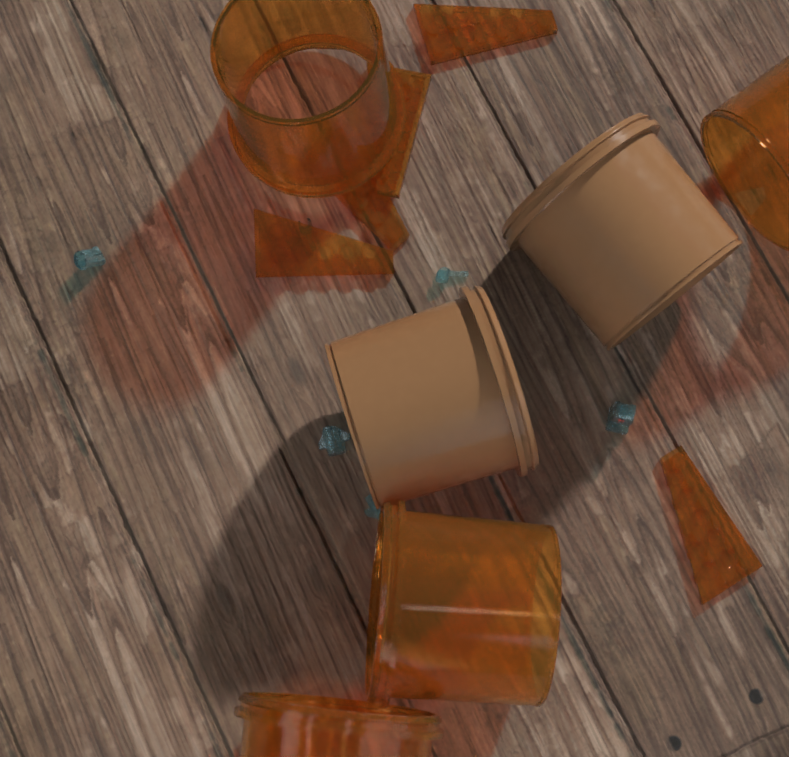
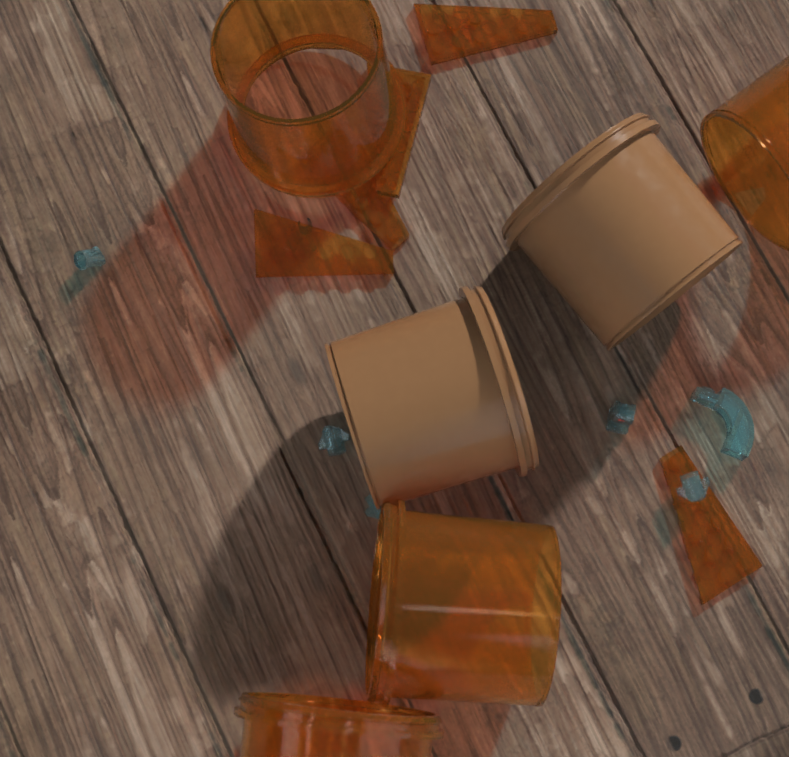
clear light blue hand [436,267,469,283] -> none
none -> clear light blue piece [676,471,710,502]
none -> clear light blue arch [690,386,754,461]

